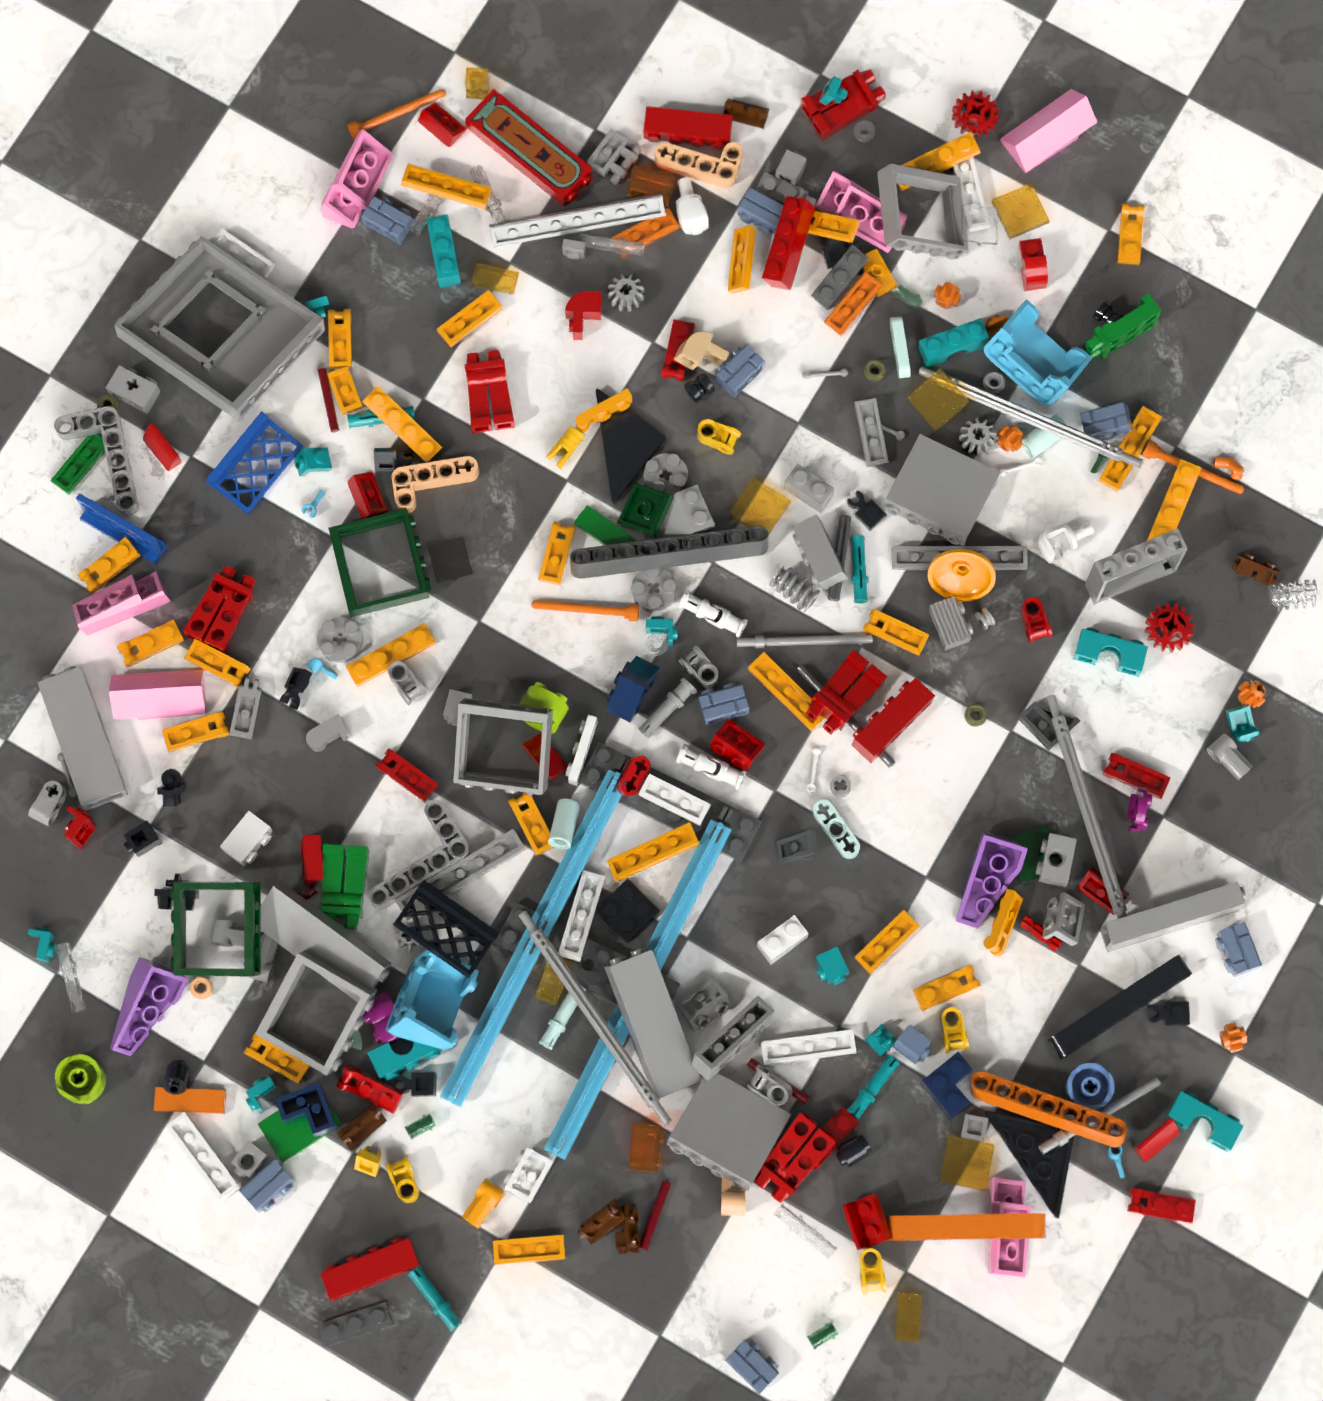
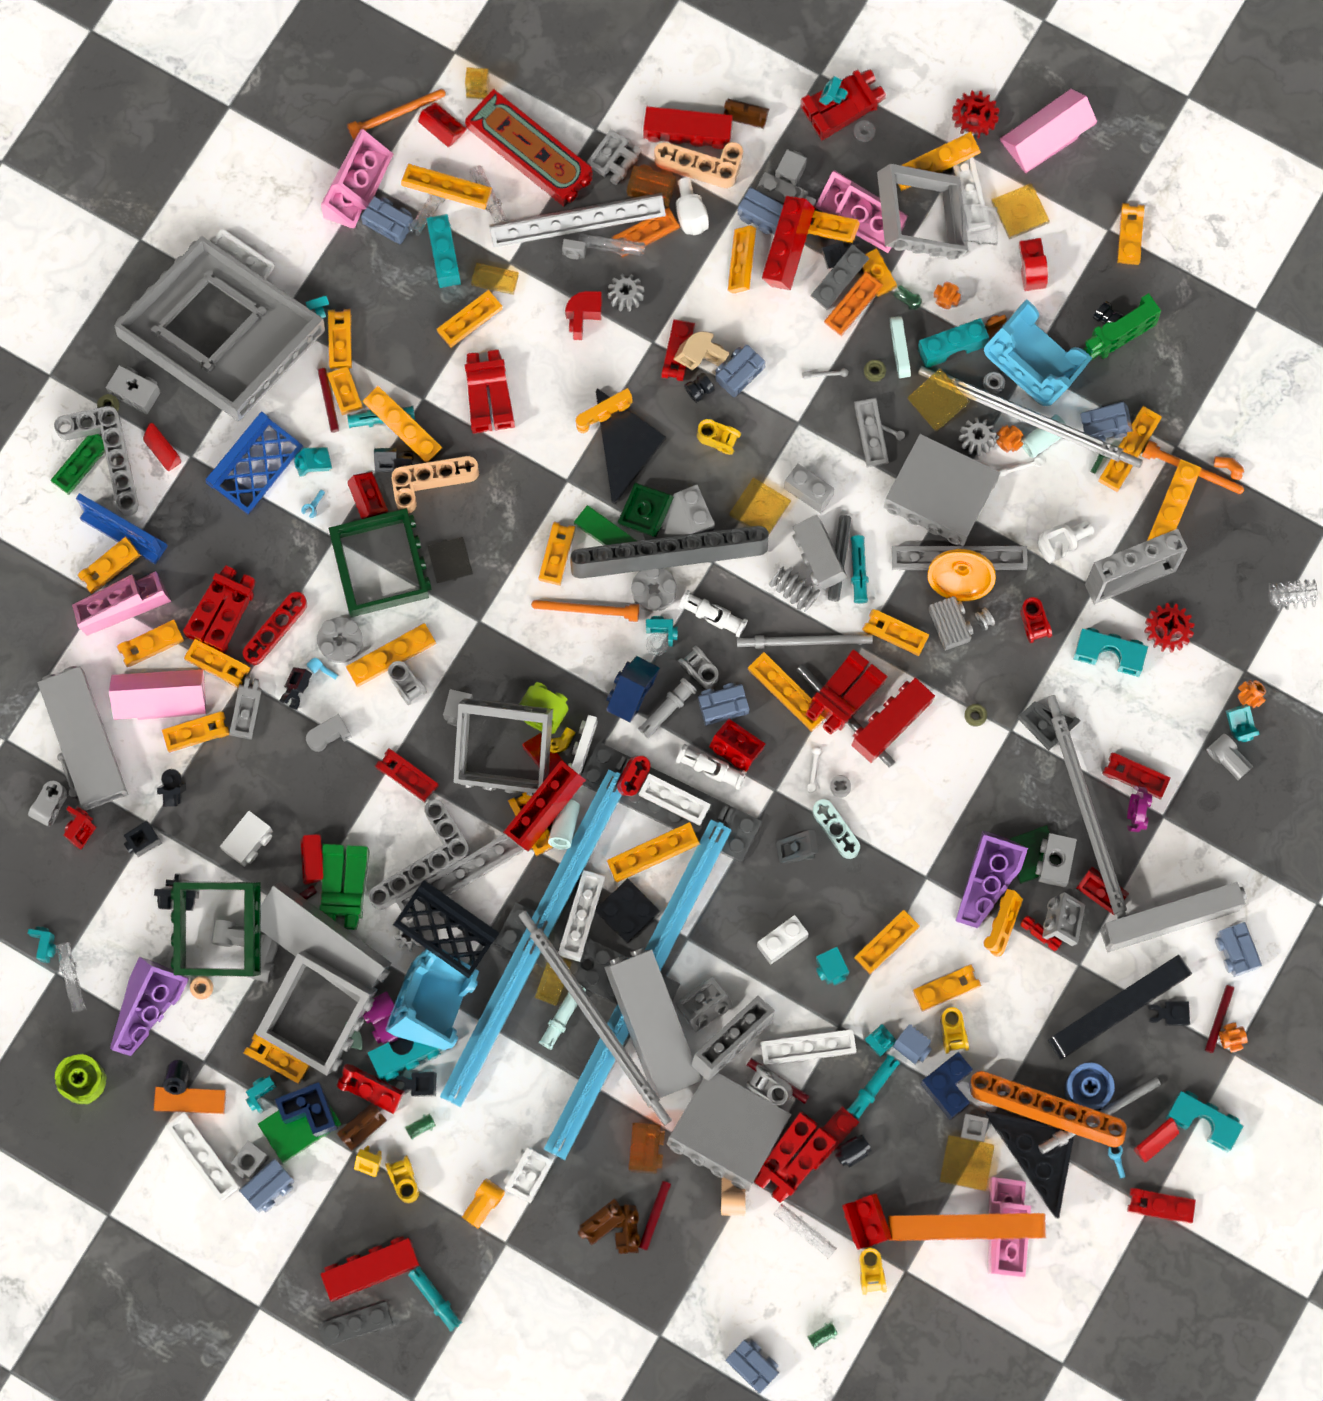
light orange plate [493,1235,565,1265] -> none
yellow hinge [546,426,585,470] -> none
light grey plate [644,453,688,495] -> none
black plate [847,490,887,531] -> none
clear yellow tile [896,1293,922,1343] -> none
reddish brown hinge [1232,552,1280,586] -> none
none -> red beam [243,592,307,665]
none -> red brick [504,760,586,852]
none -> yellow arm [550,727,576,753]
none -> dark red bar [1204,985,1235,1053]

